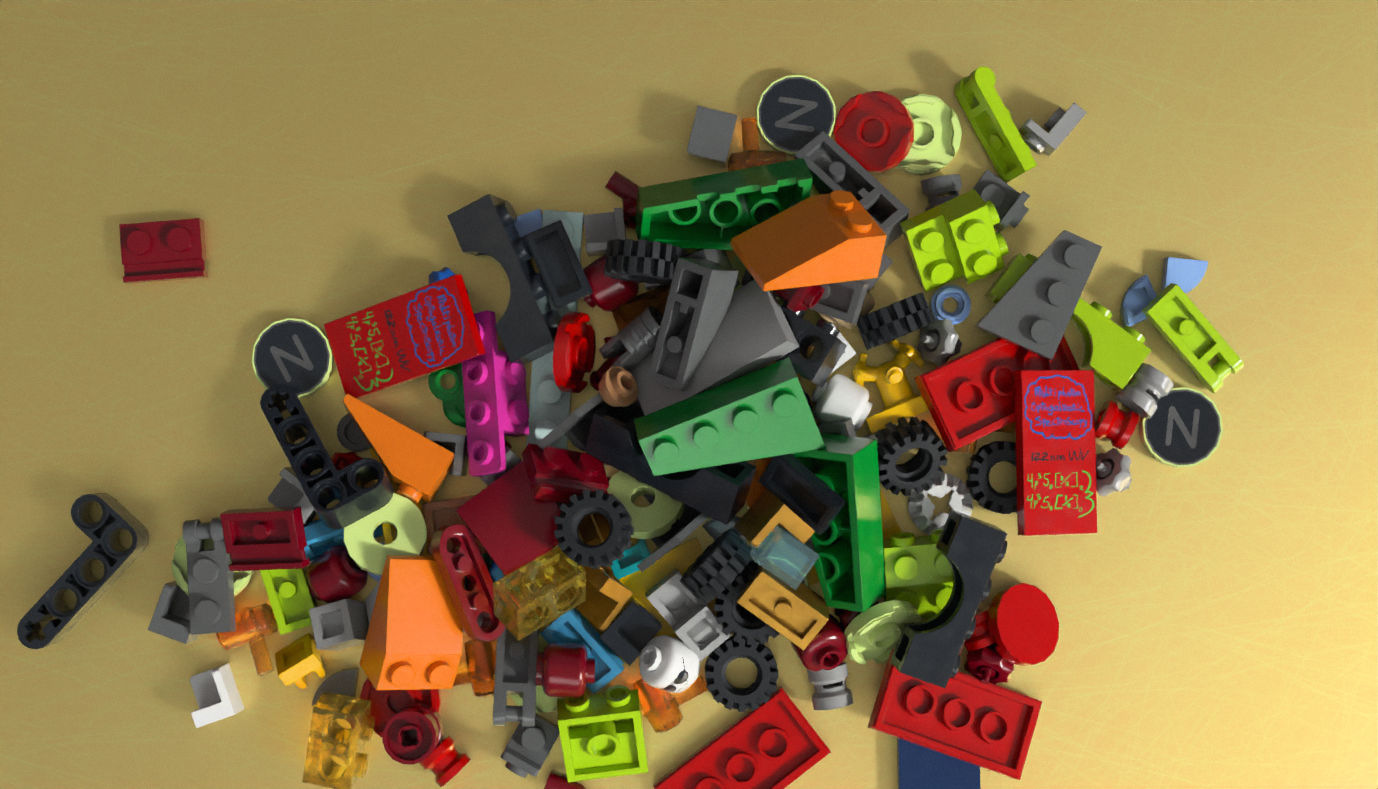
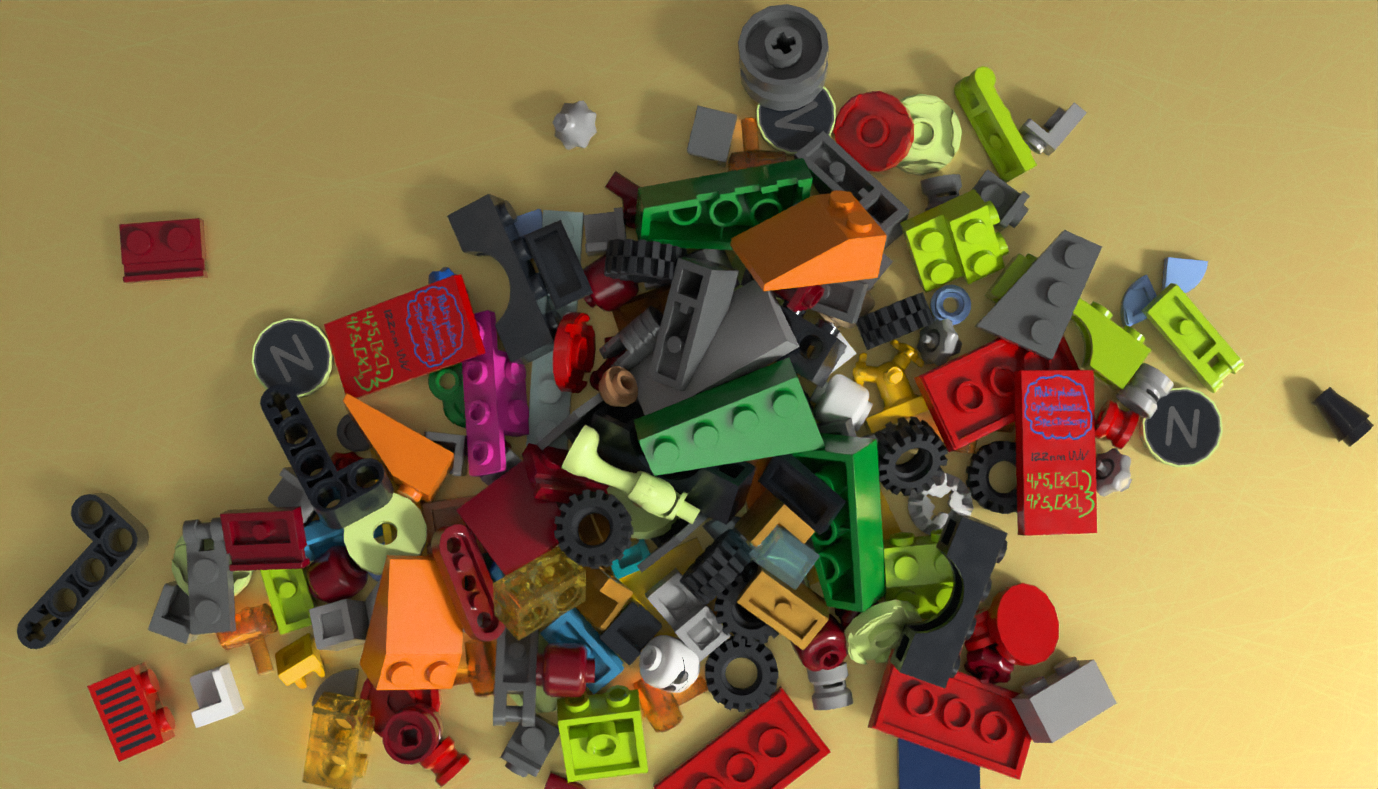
none -> red brick [87,662,175,762]
none -> light grey piece [553,100,597,150]
none -> yellowish green piece [561,425,700,524]
none -> dark grey wheel [738,4,829,111]
none -> light grey brick [1012,657,1117,743]
none -> black cone [1312,387,1374,447]

